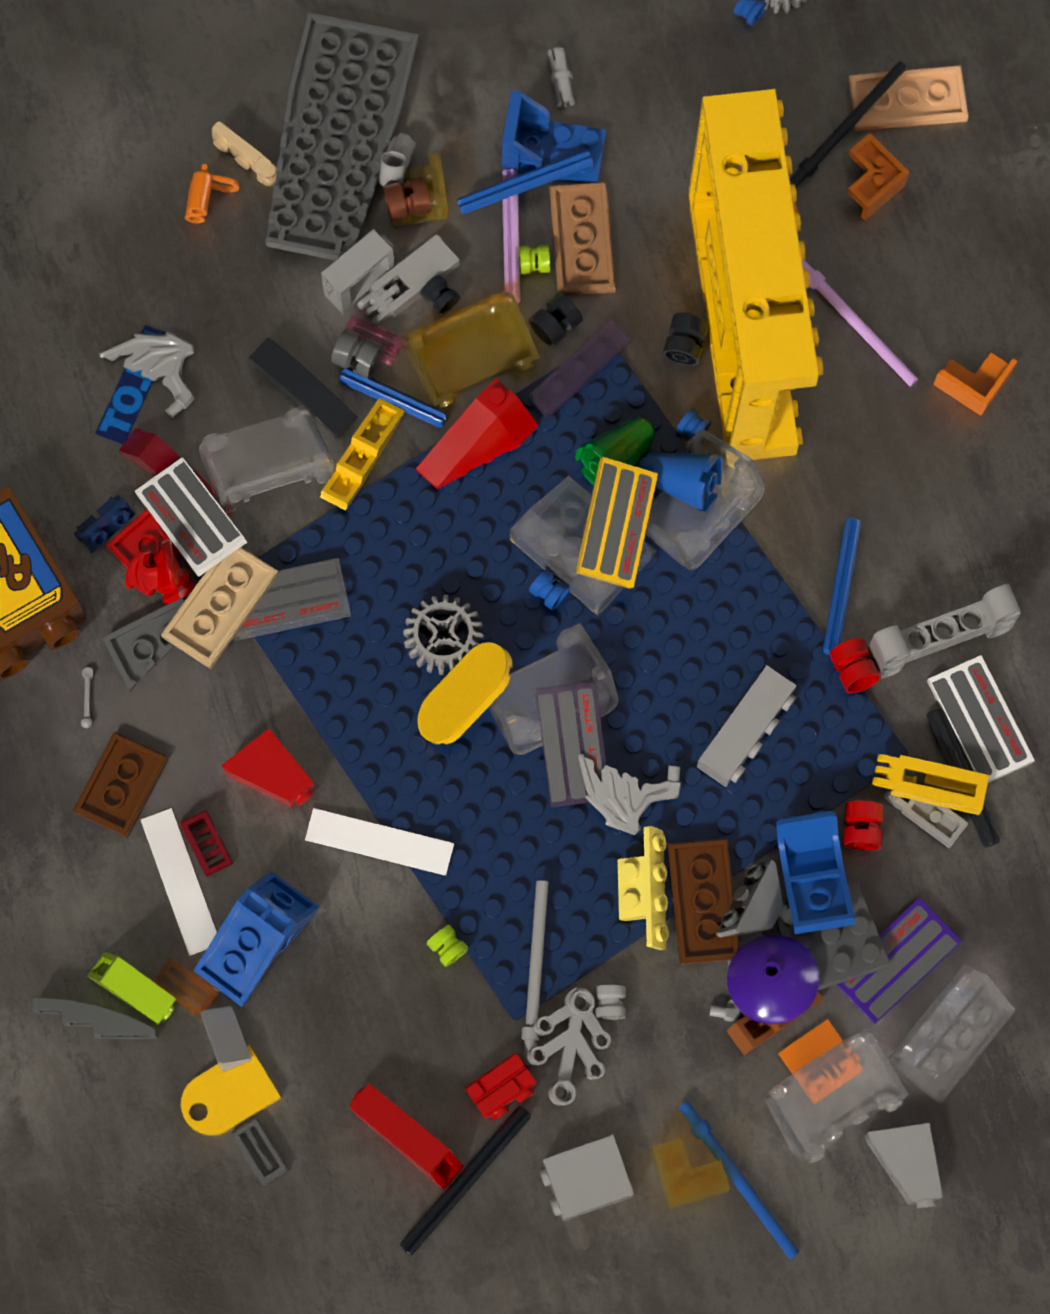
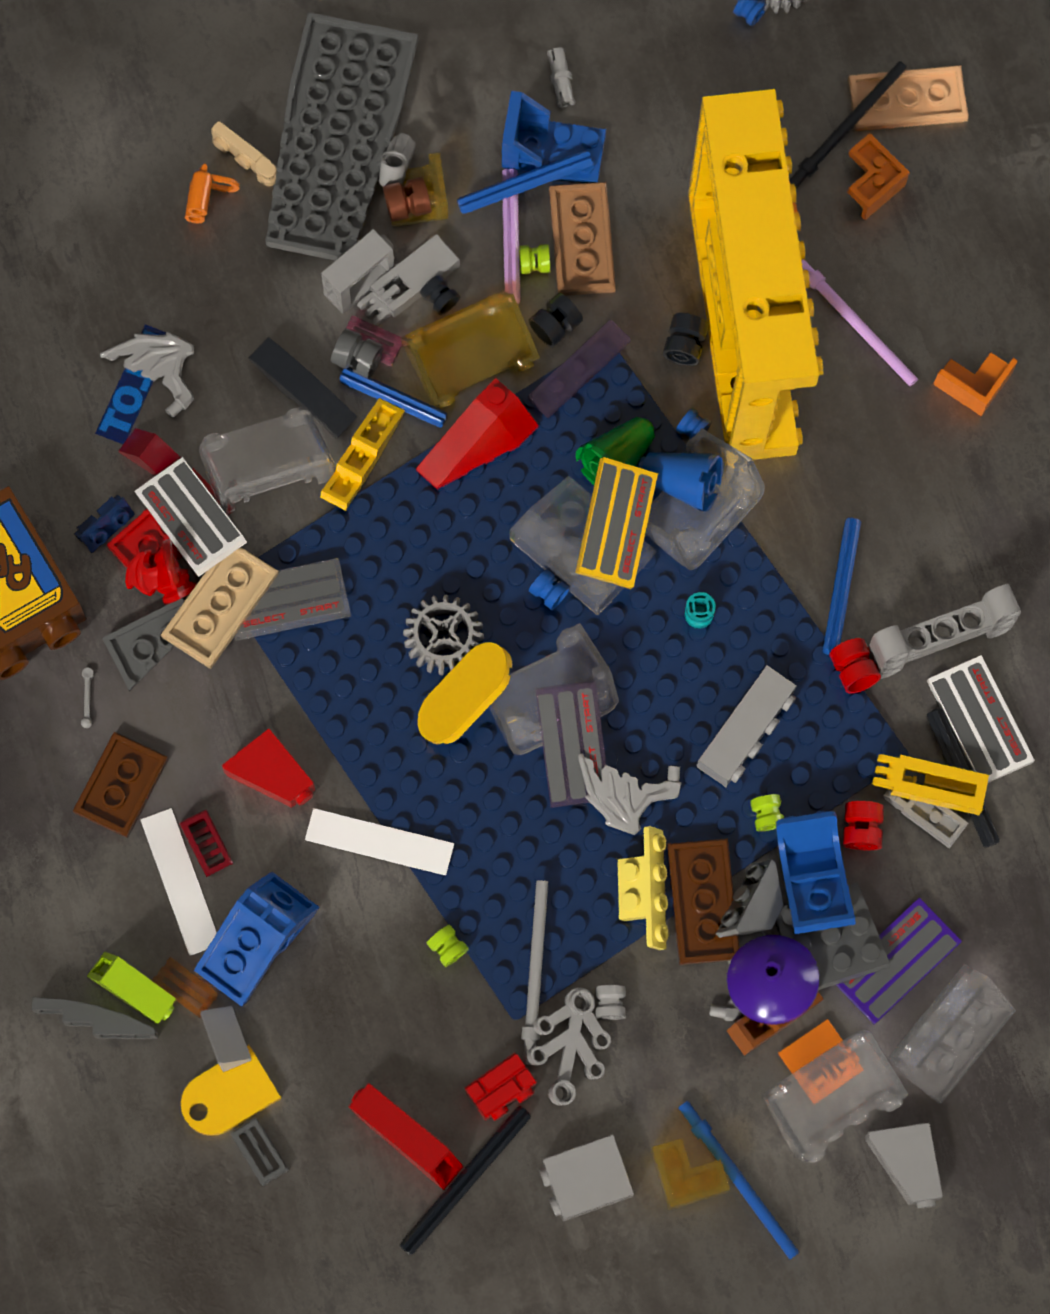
none -> teal wheel [684,592,716,629]
none -> lime wheel [750,794,784,832]

